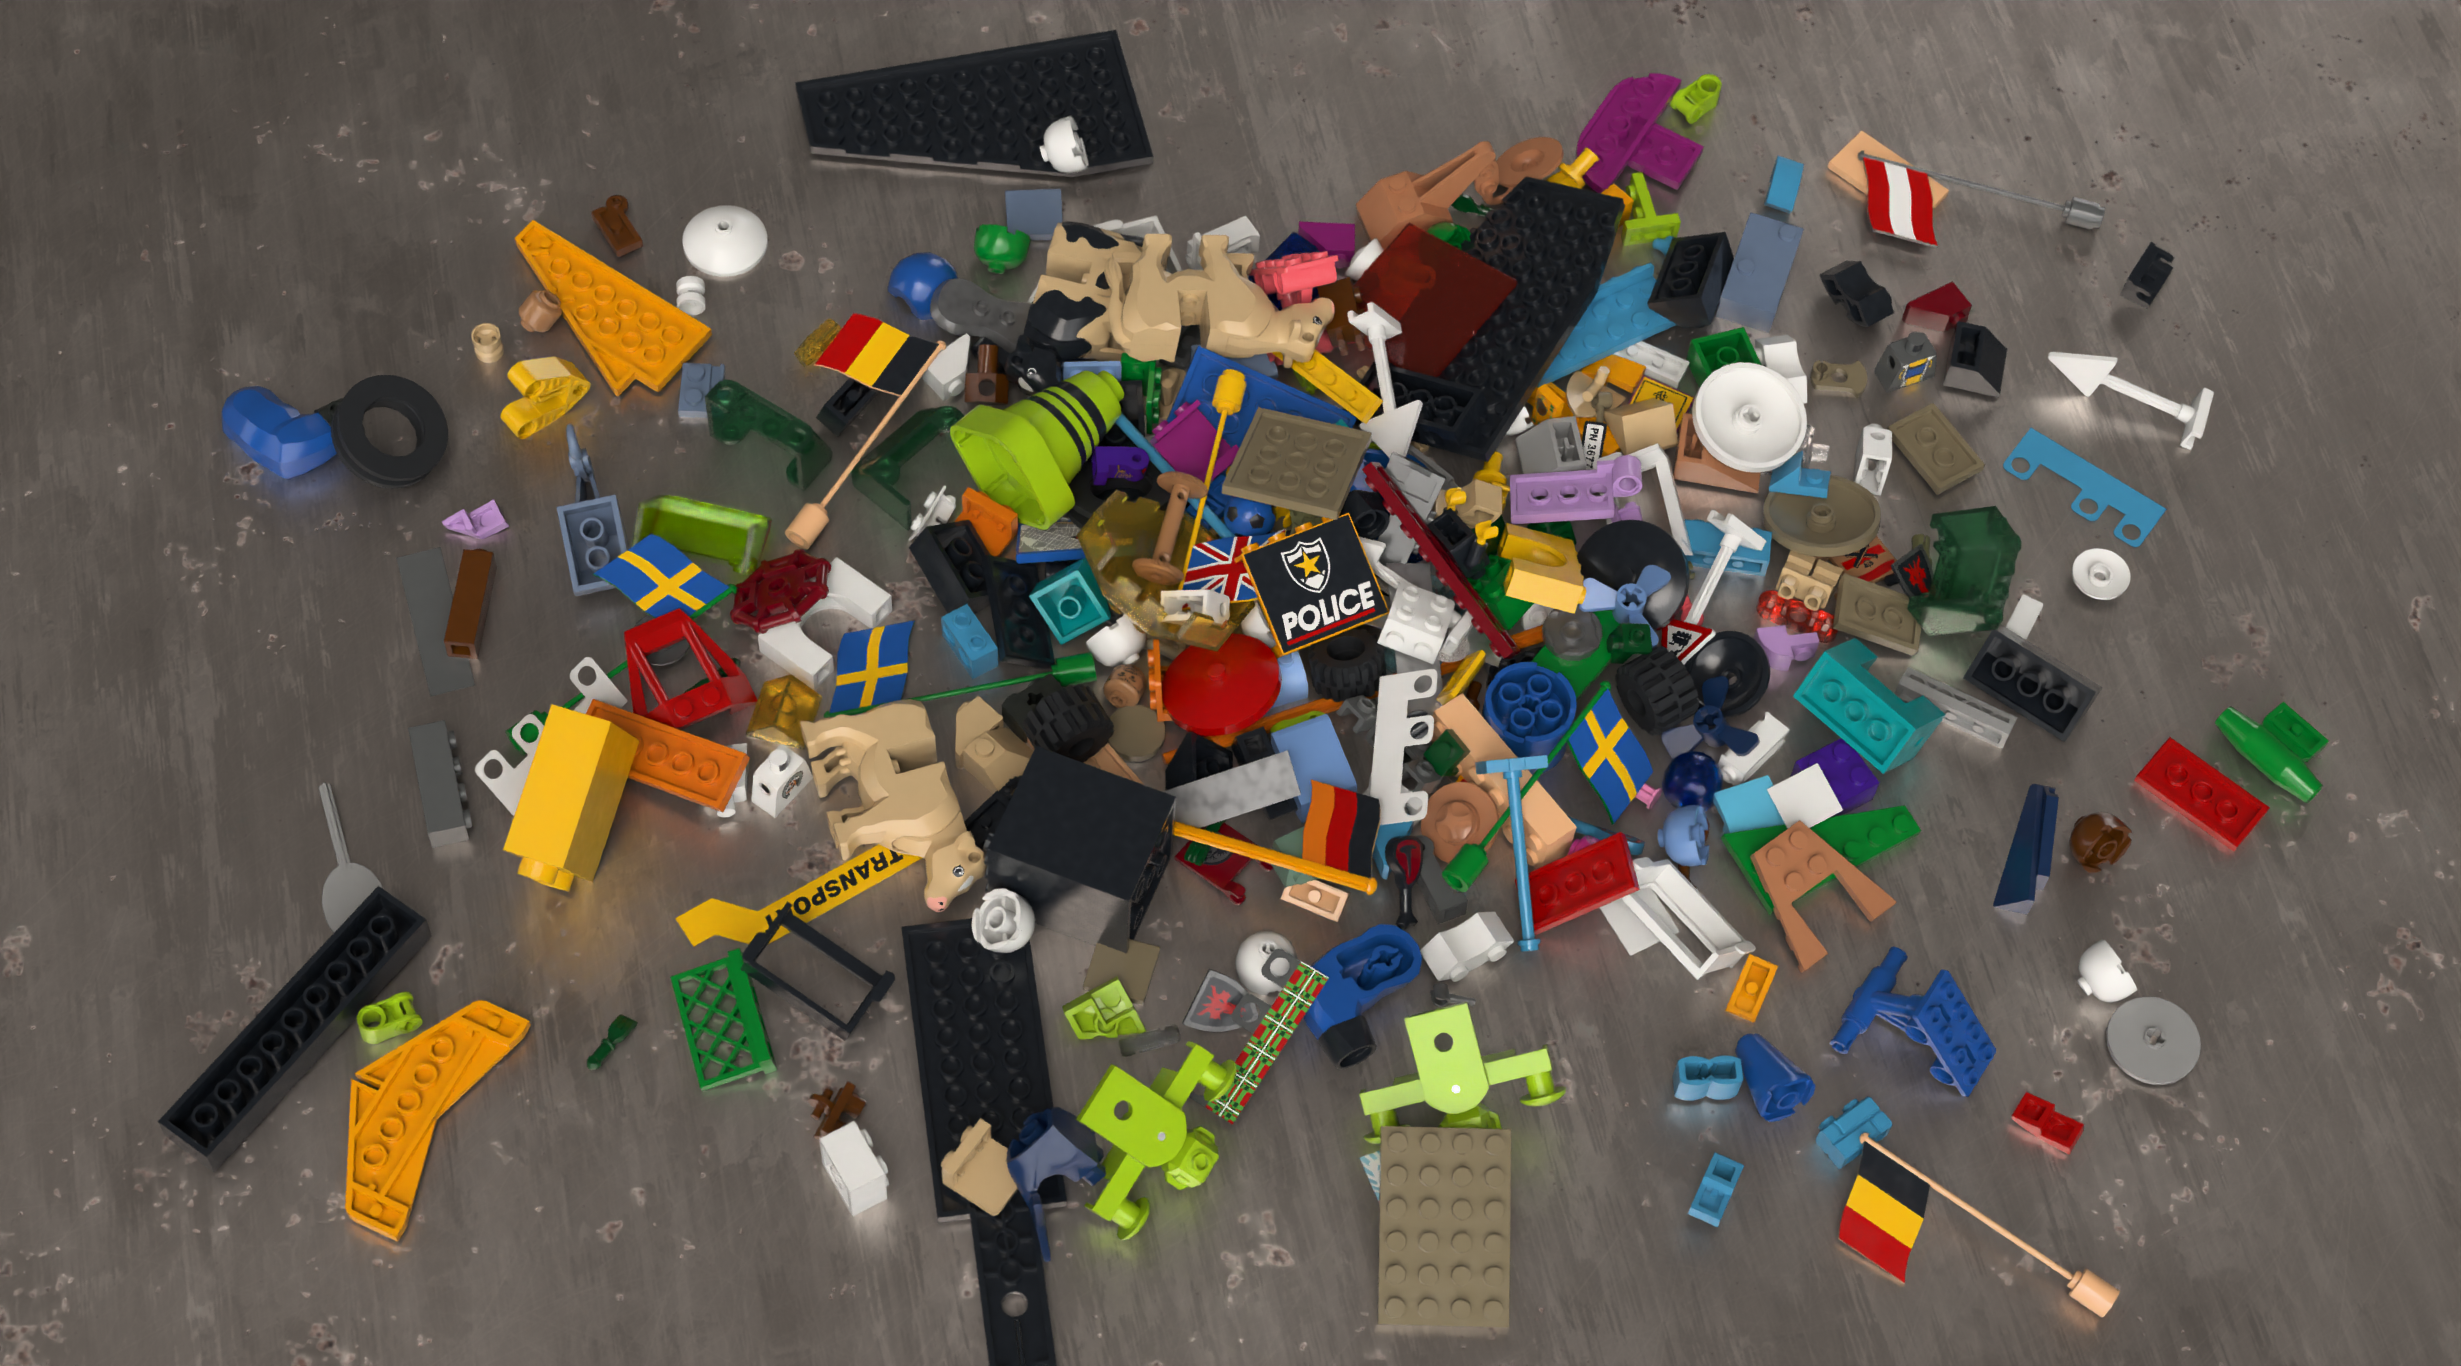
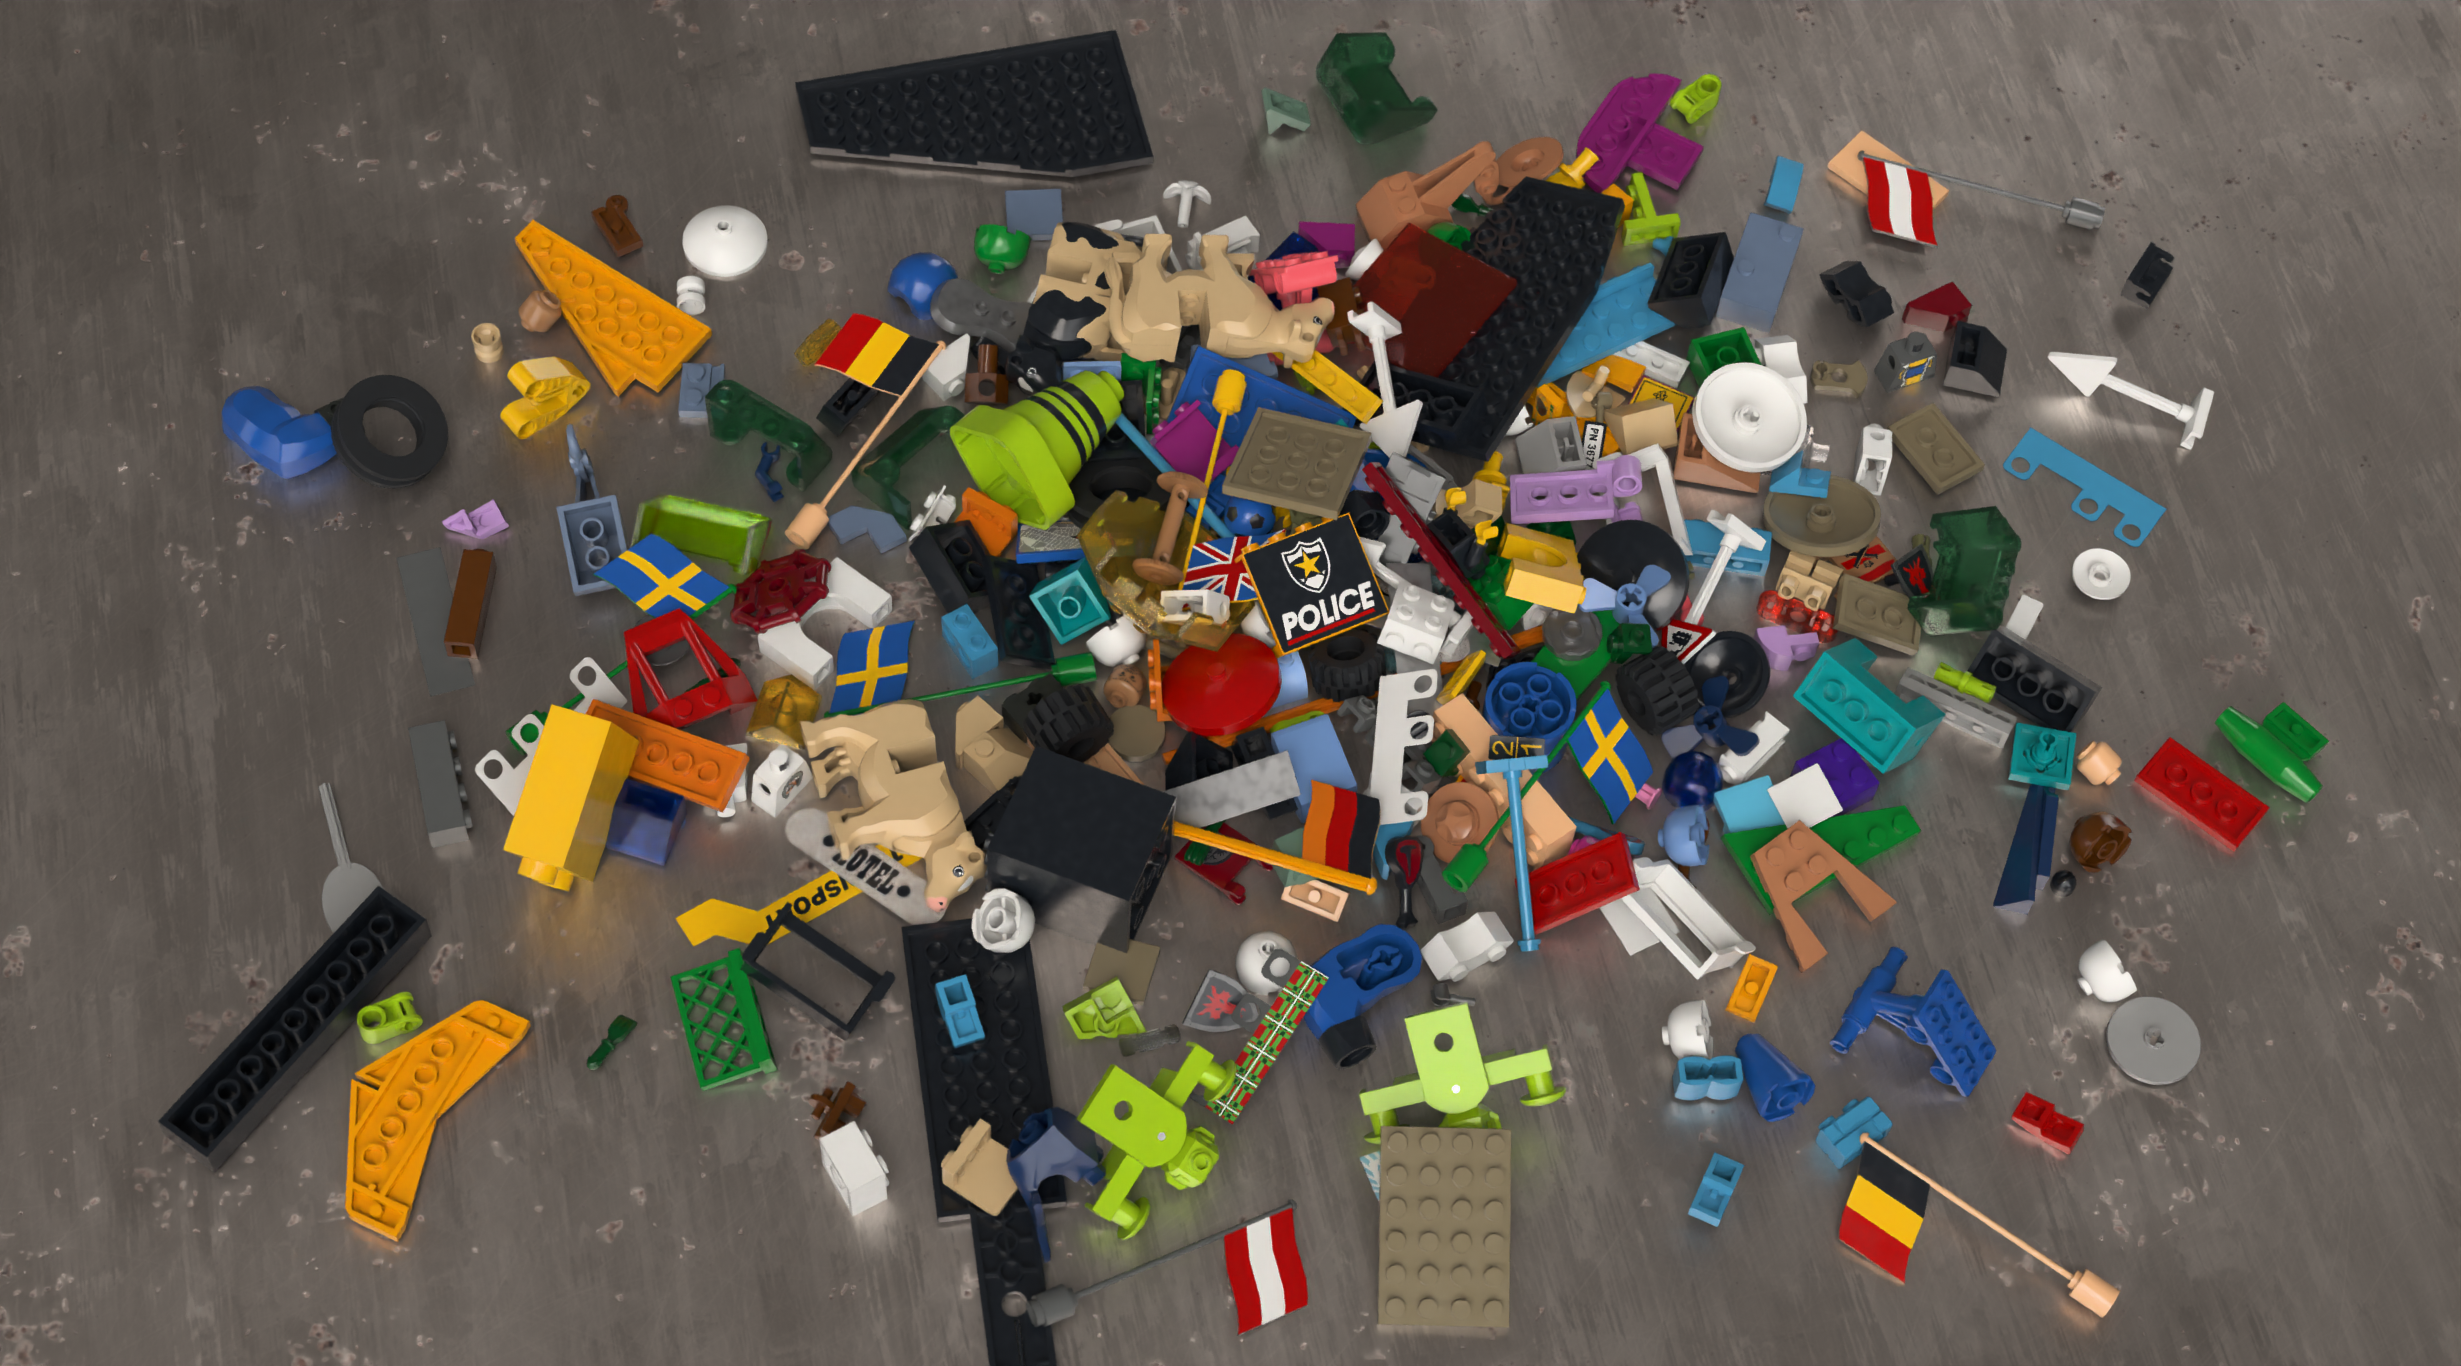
white cylinder [1040,116,1088,174] -> none
dark purple leg [1091,446,1149,485] -> none
none -> clear blue slope [606,779,687,865]
none -> dark blue arm [755,441,784,502]
none -> sticker [785,808,947,925]
none -> sand blue tile [827,505,907,554]
none -> dark azure brick [935,974,985,1048]
none -> flag [1026,1199,1308,1336]
none -> white plant [1163,180,1211,228]
none -> sand green slope [1262,88,1311,134]
none -> clear green windscreen [1316,32,1438,145]
none -> black sticker [1488,735,1545,760]
none -> white cylinder [1662,1000,1714,1060]
none -> lime pin [1934,662,1996,704]
none -> teal plate [2008,722,2076,790]
none -> black hinge [2050,870,2077,897]
none -> light nougat head [2076,740,2122,785]

